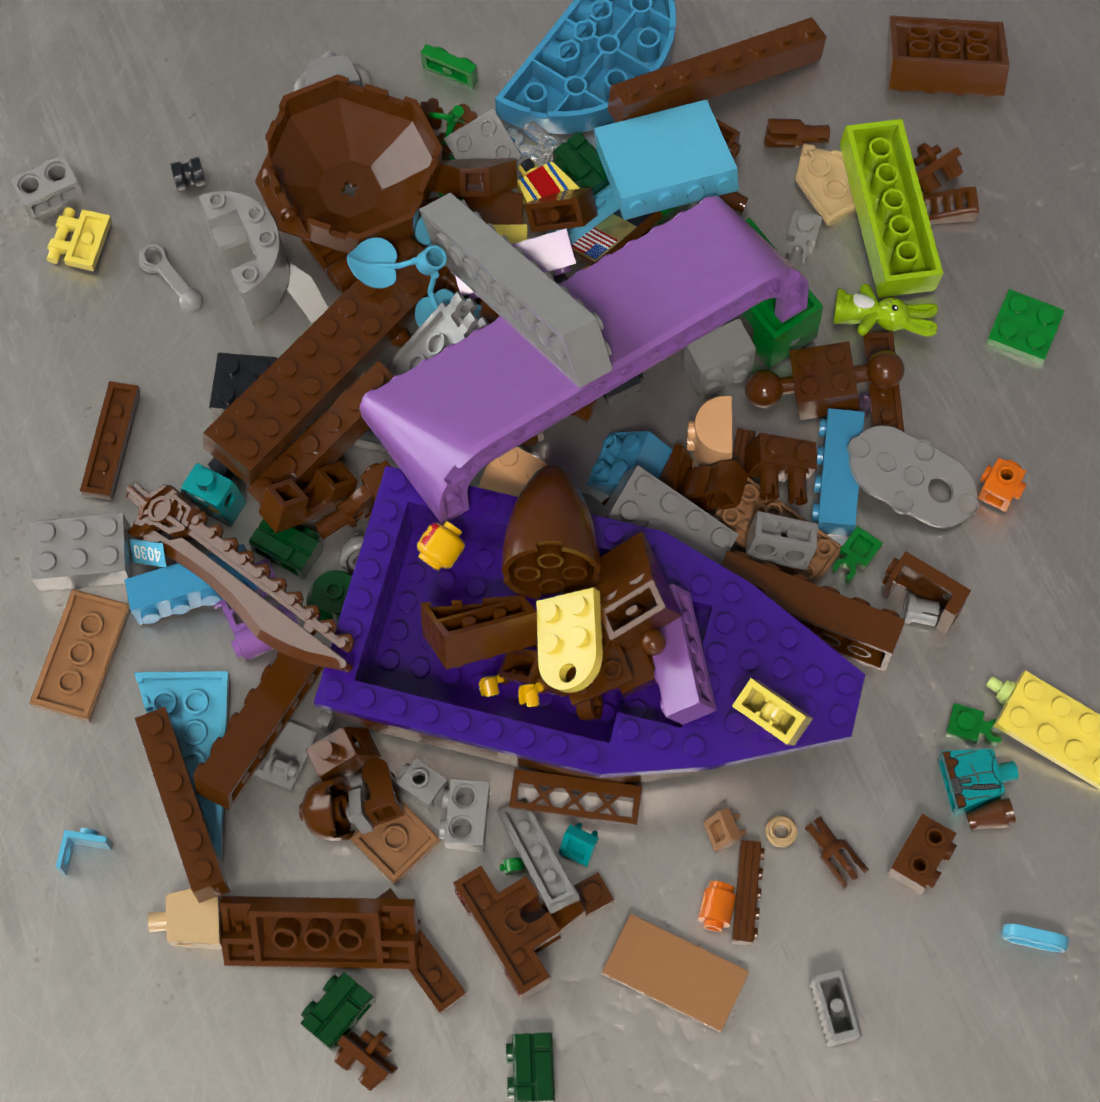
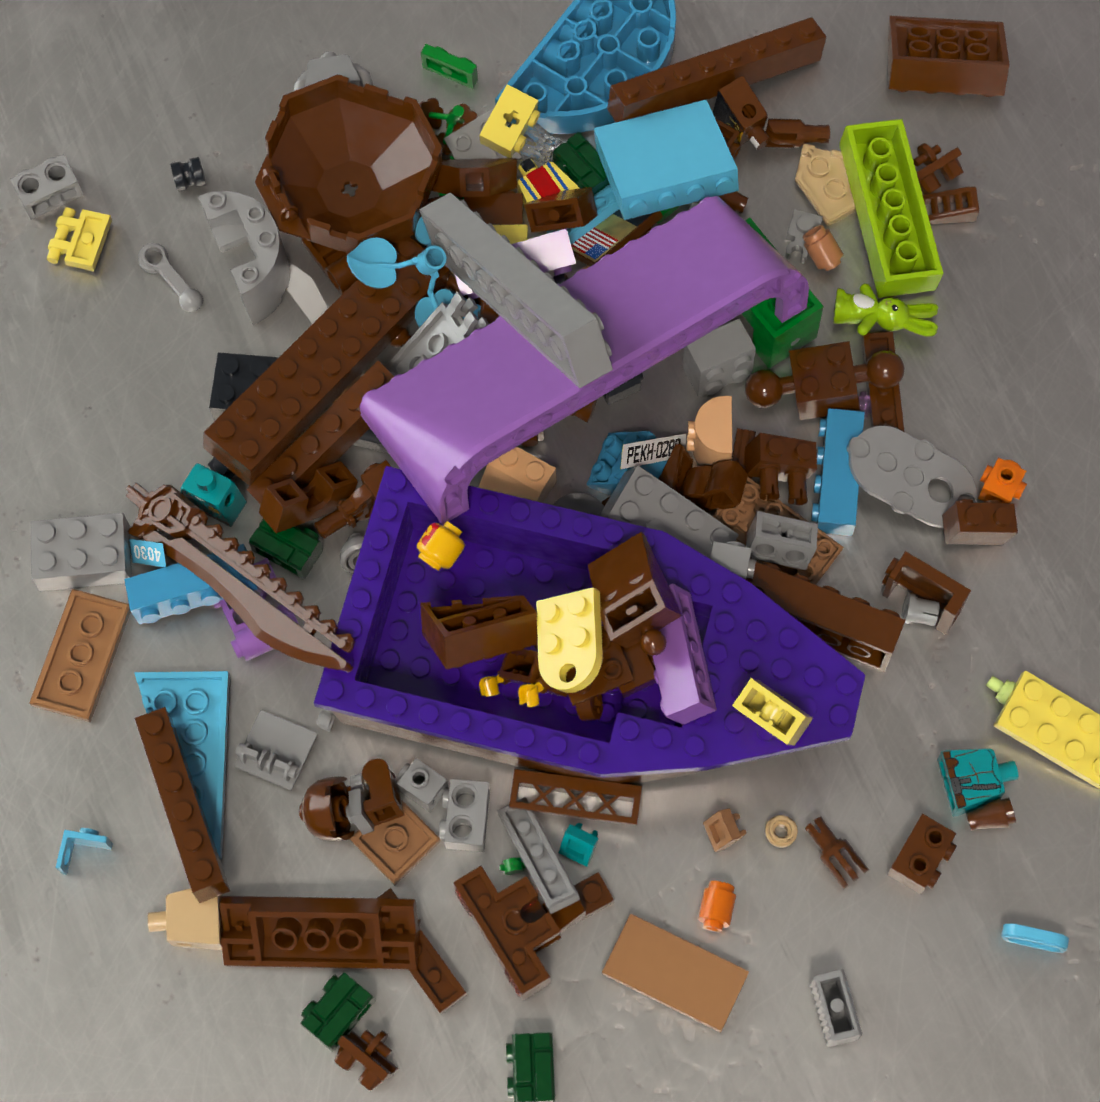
reddish brown plate [80,381,140,500] -> none
reddish brown brick [193,651,324,810] -> none
dark green cone [306,570,353,624] -> none
reddish brown torso [306,727,381,779] -> none
reddish brown cylinder [501,465,601,600] -> none
reddish brown piece [732,840,765,946] -> none
green plate [831,526,883,584] -> none
green plate [945,703,1002,746] -> none
green plate [986,289,1065,365] -> none
none -> light yellow brick [479,84,541,158]
none -> white sticker [620,433,687,469]
none -> light grey brick [711,541,756,580]
none -> reddish brown torso [713,75,771,150]
none -> nougat brick [802,225,843,271]
none -> reddish brown brick [942,499,1018,545]

